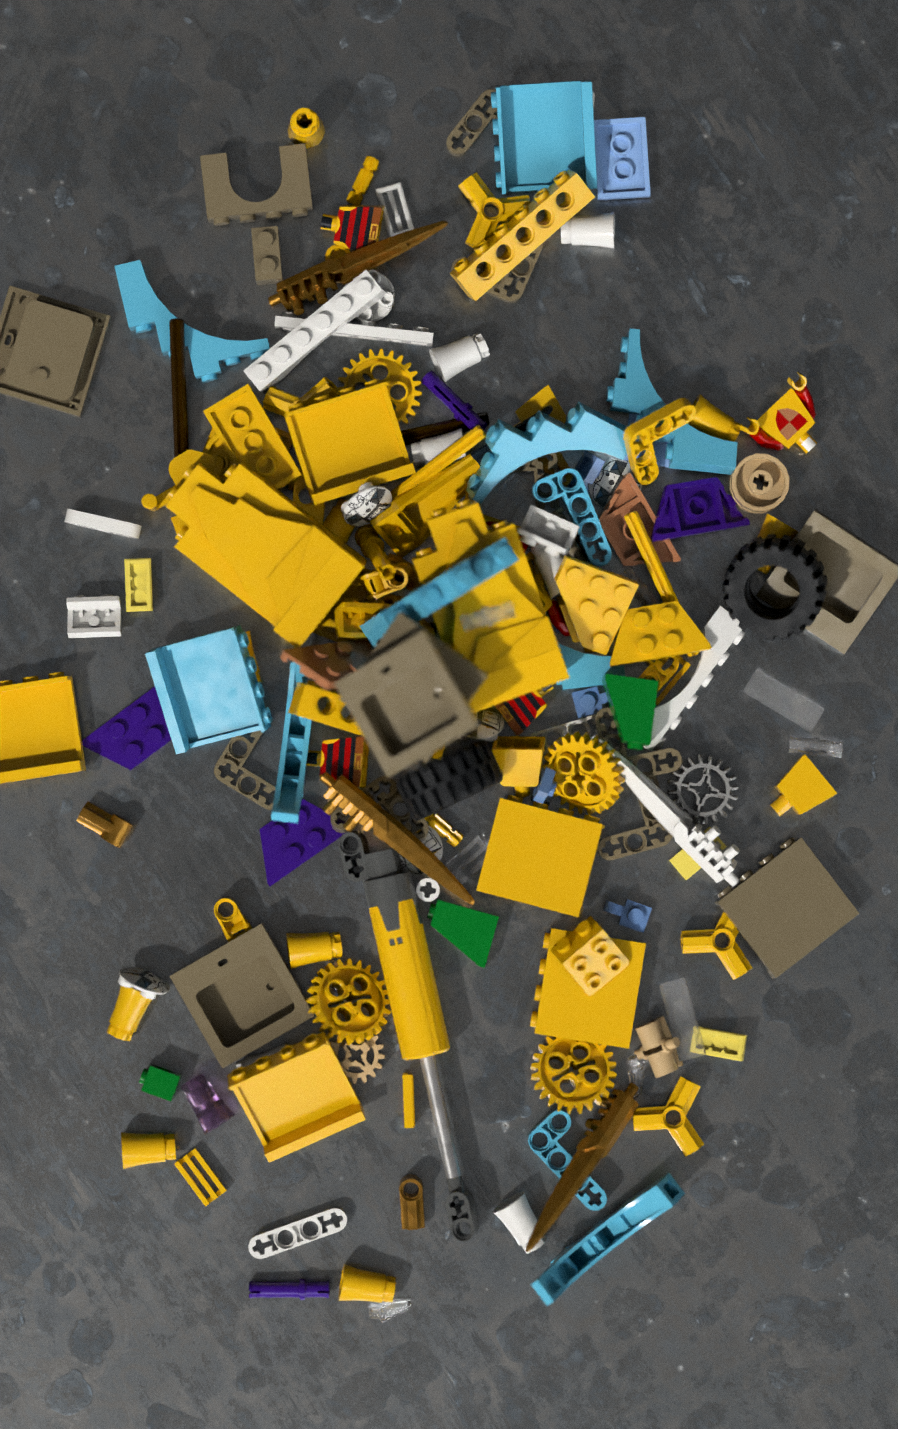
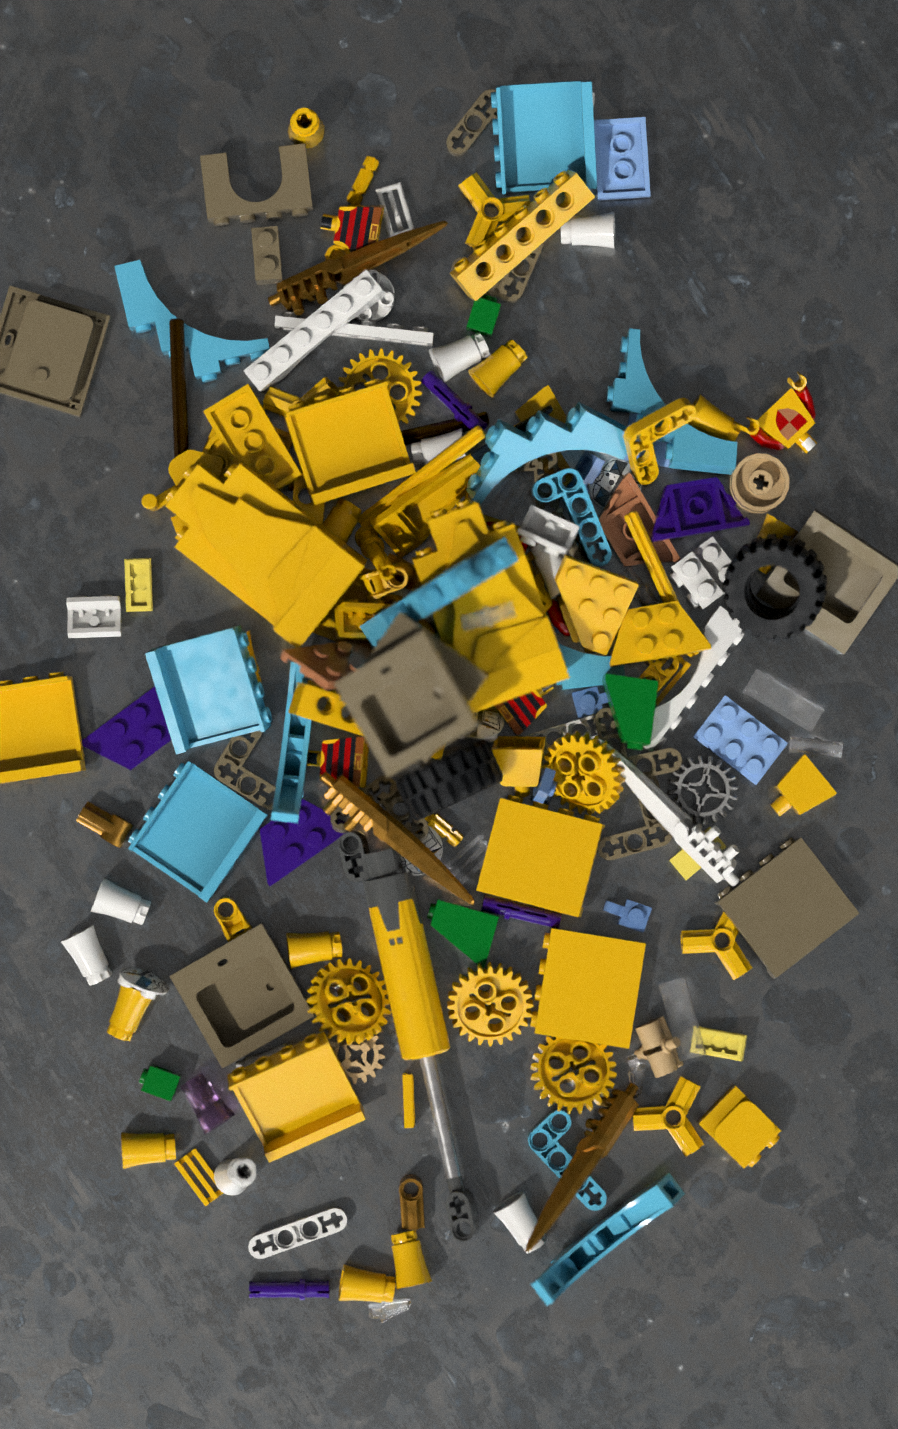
white beam [64,509,142,539] -> none
white dish [340,482,392,526] -> none
white bush [416,878,440,902] -> none
yellow bracket [550,916,629,995] -> none
none -> white plant [60,924,113,986]
none -> white plant [90,877,151,925]
none -> medium azure panel [128,761,268,902]
none -> white plant [214,1157,257,1195]
none -> yellow plant [391,1230,432,1289]
none -> yellow gear [447,962,533,1046]
none -> green brick [466,295,501,338]
none -> yellow plant [468,339,528,398]
none -> dark purple pin [481,895,562,929]
none -> white plate [670,536,731,610]
none -> light blue plate [693,695,788,785]
none -> yellow brick [697,1084,781,1169]

